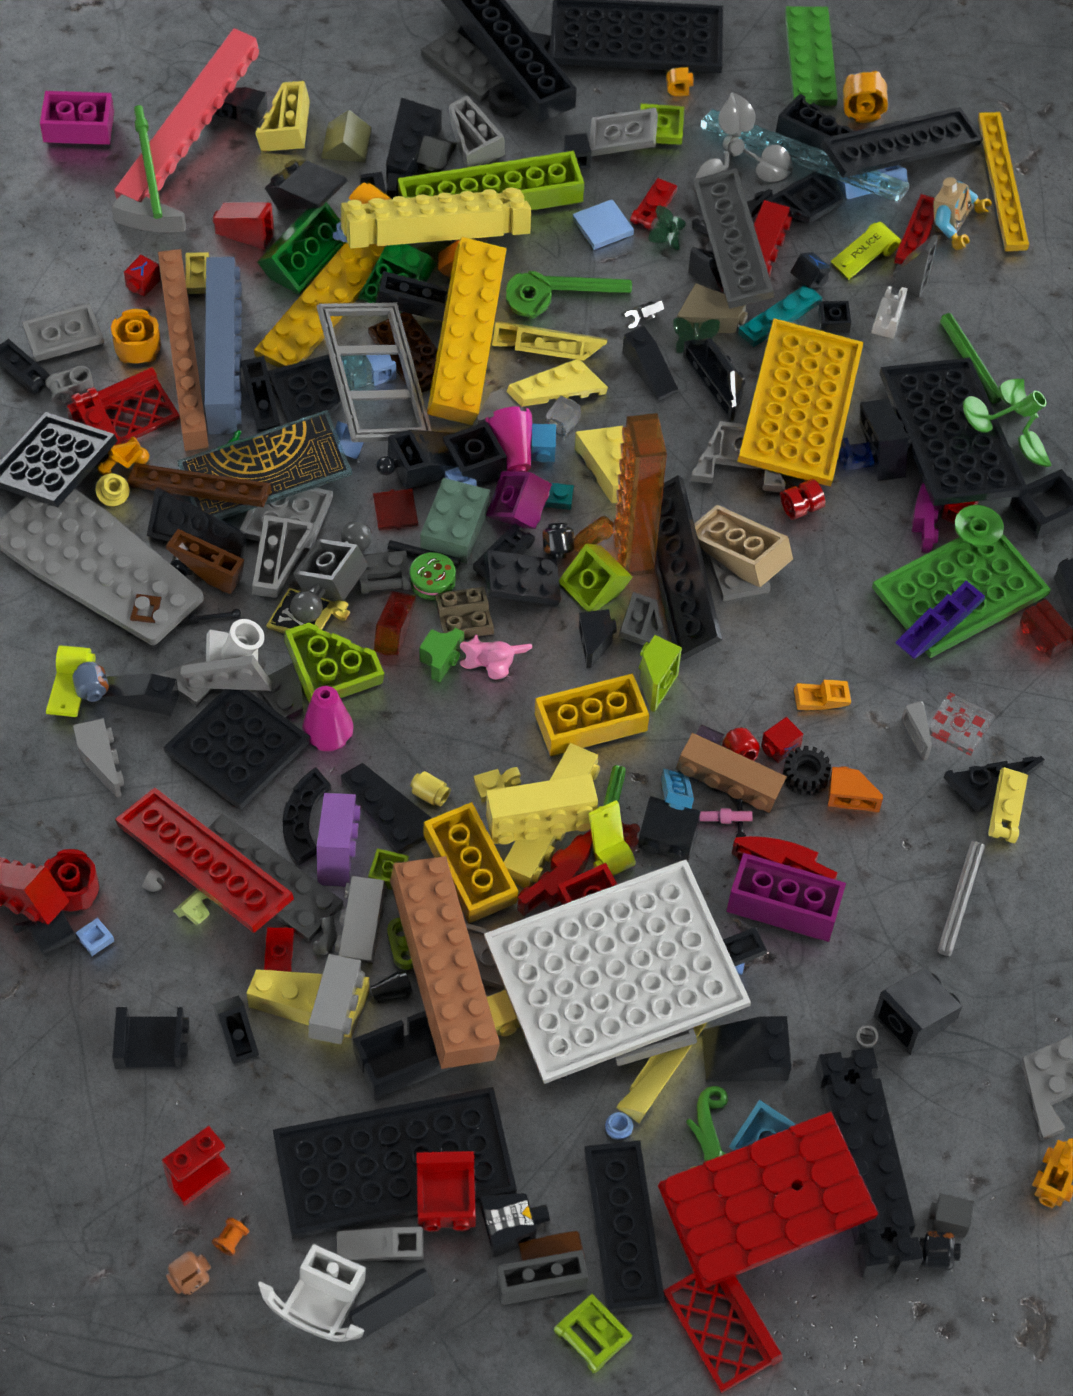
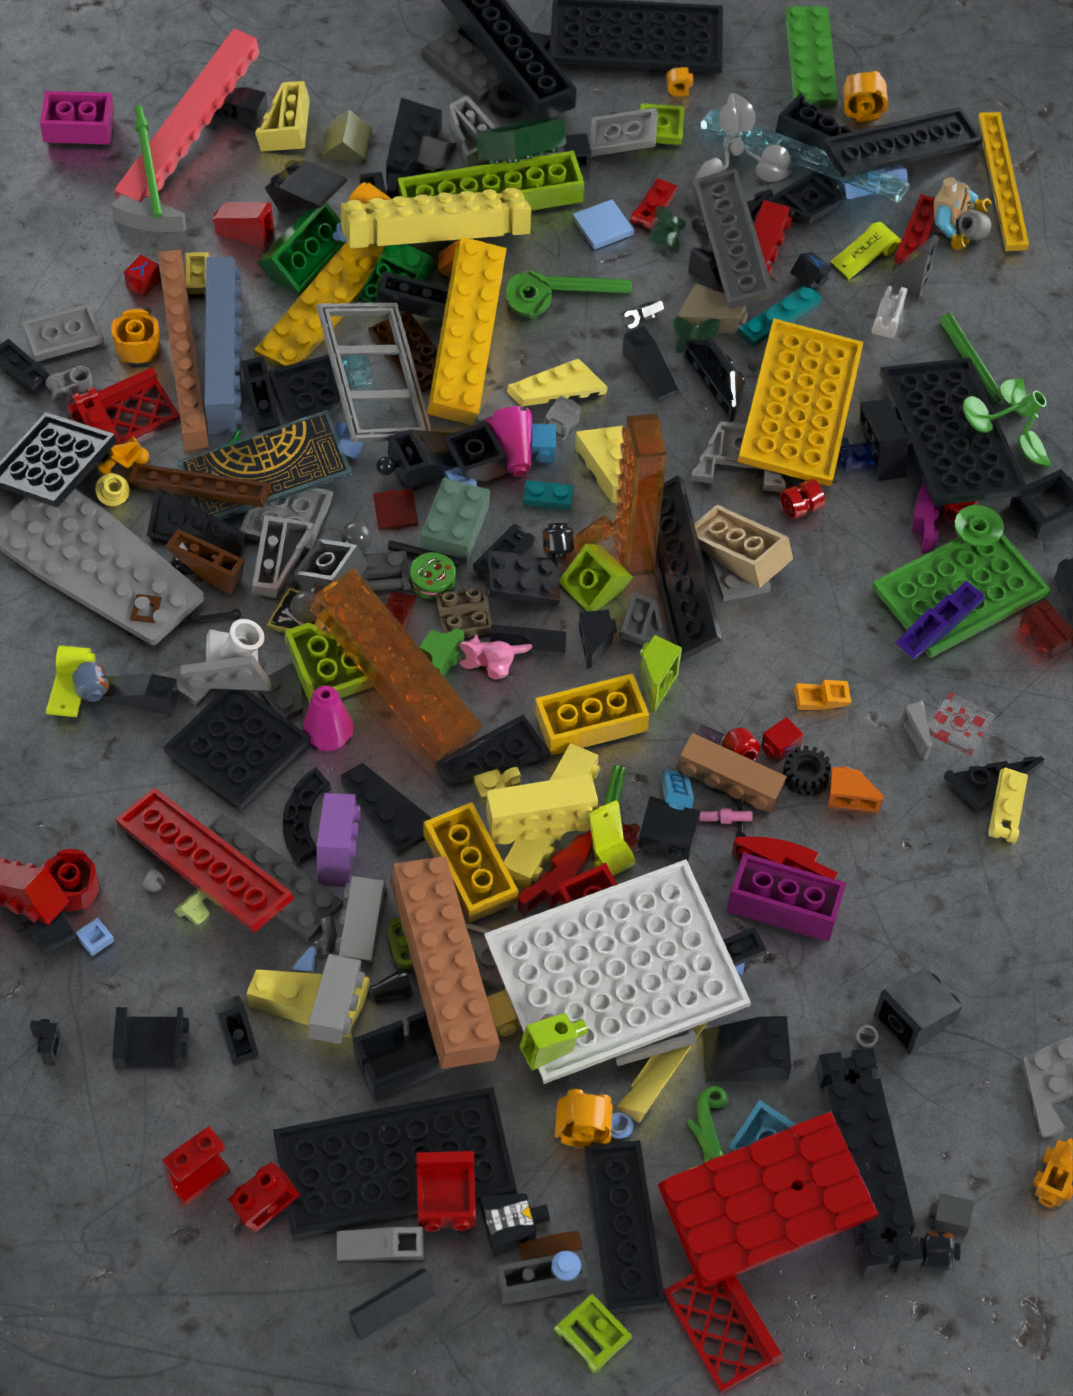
light grey slope [73,718,124,797] -> none
nougat head [166,1251,211,1295] -> none
orange bush [211,1217,249,1256] -> none
white piece [258,1244,366,1342] -> none
red plate [264,927,295,972] -> none
light blue brick [364,355,396,386] -> none
lime piece [368,848,409,890] -> none
light yellow brick [410,771,451,807] -> none
magenta slope [486,471,552,529] -> none
light yellow wedge [492,321,607,361] -> none
black piece [818,301,851,333] -> none
light grey axle [937,841,985,956] -> none
none -> black bracket [30,1019,62,1065]
none -> red brick [227,1162,300,1232]
none -> light blue slope [291,947,317,973]
none -> clear orange brick [309,568,483,762]
none -> black wing [436,714,551,786]
none -> dark green brick [476,118,567,164]
none -> black tile [490,625,567,653]
none -> lime torso [519,1013,588,1071]
none -> light blue plate [552,1251,581,1281]
none -> light orange brick [554,1089,613,1148]
none -> light grey head [957,210,991,241]

